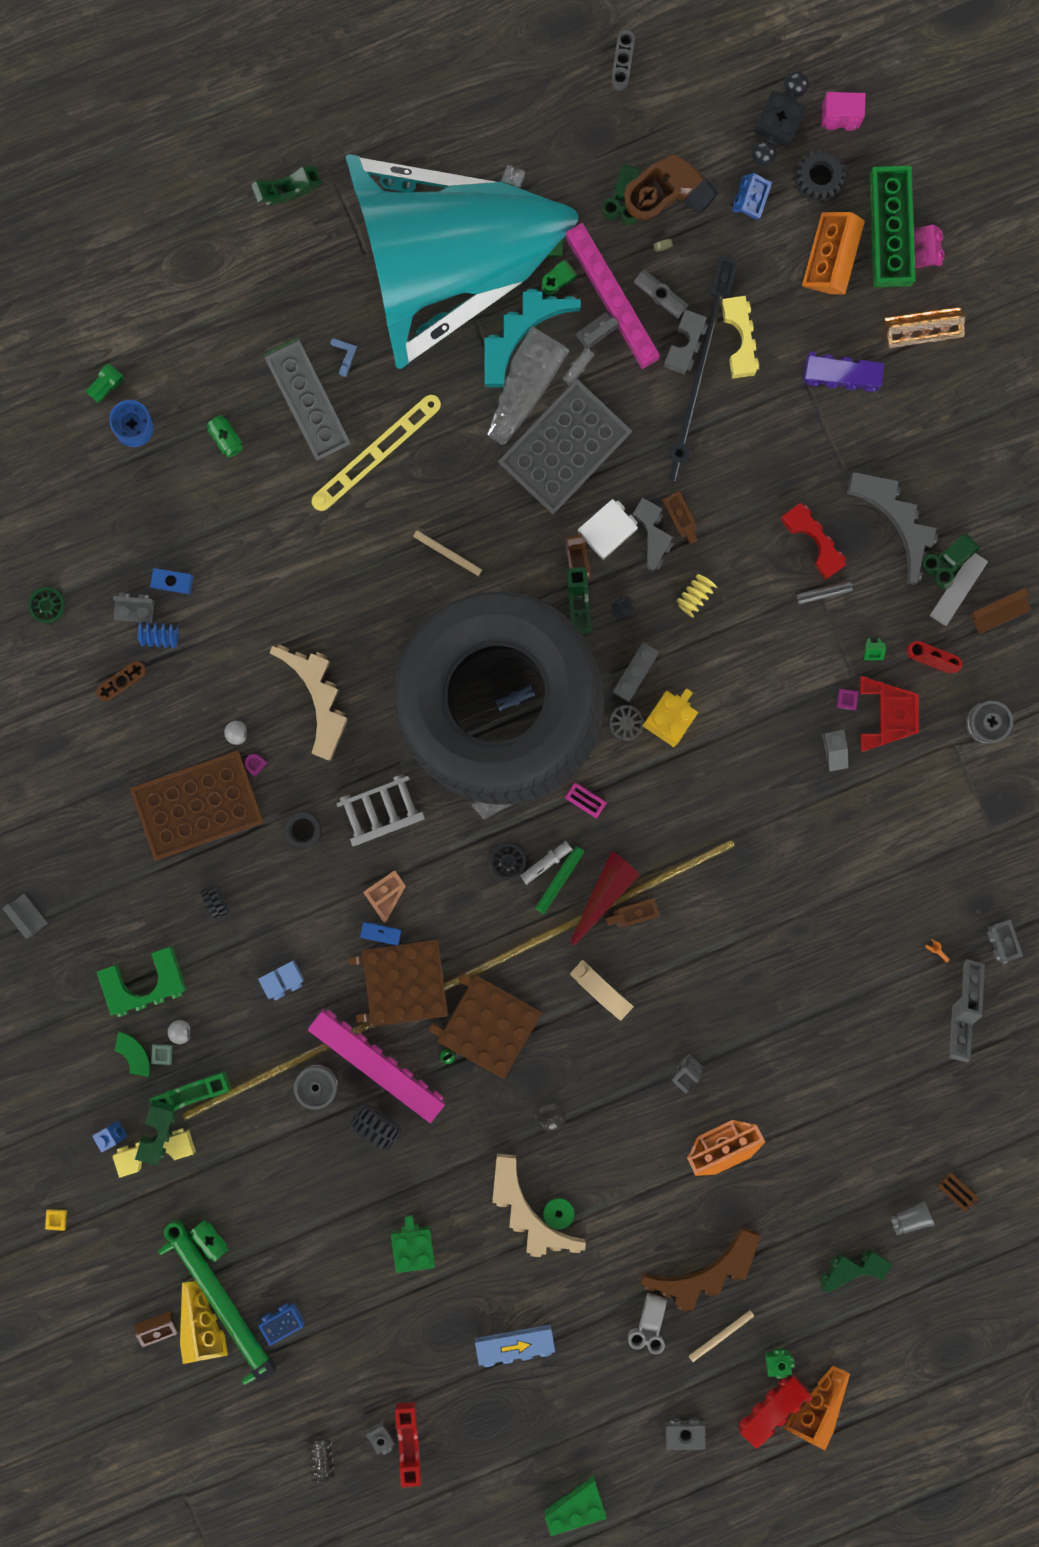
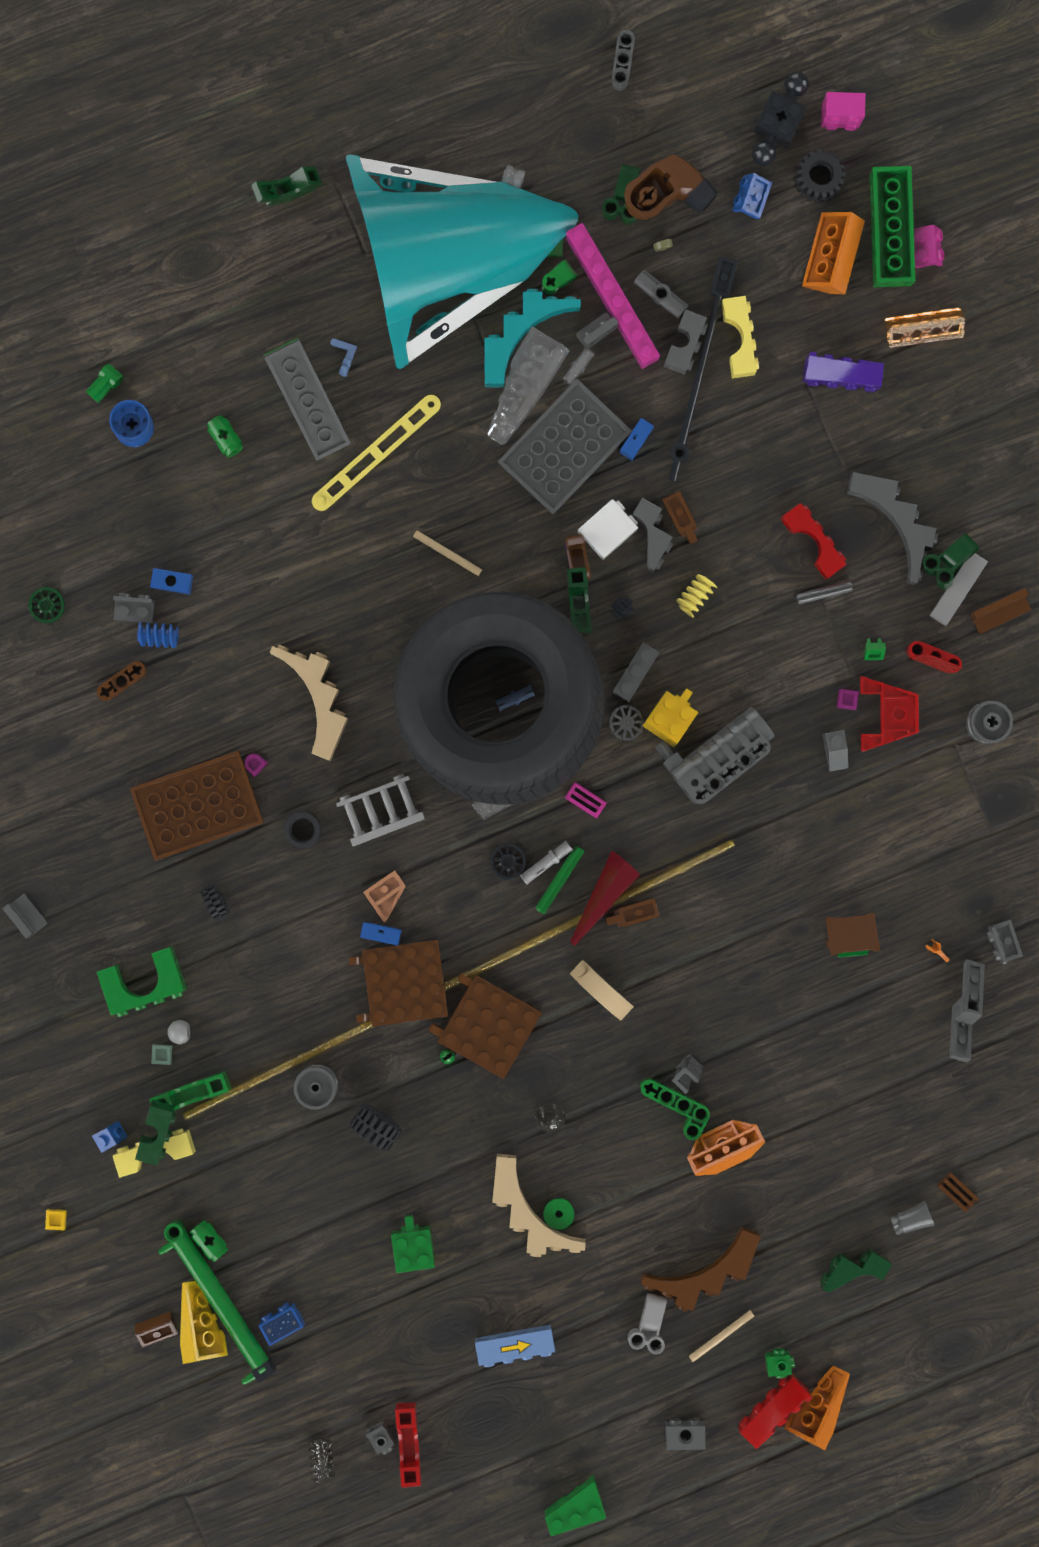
green tile [115,1031,150,1077] -> none
light grey piece [224,721,247,745] -> none
medium blue piece [258,960,305,1000] -> none
dark pink brick [308,1009,445,1123] -> none
none -> blue piece [620,418,654,461]
none -> green beam [640,1077,710,1140]
none -> dark grey piece [655,707,775,804]
none -> reddish brown piece [825,913,880,958]

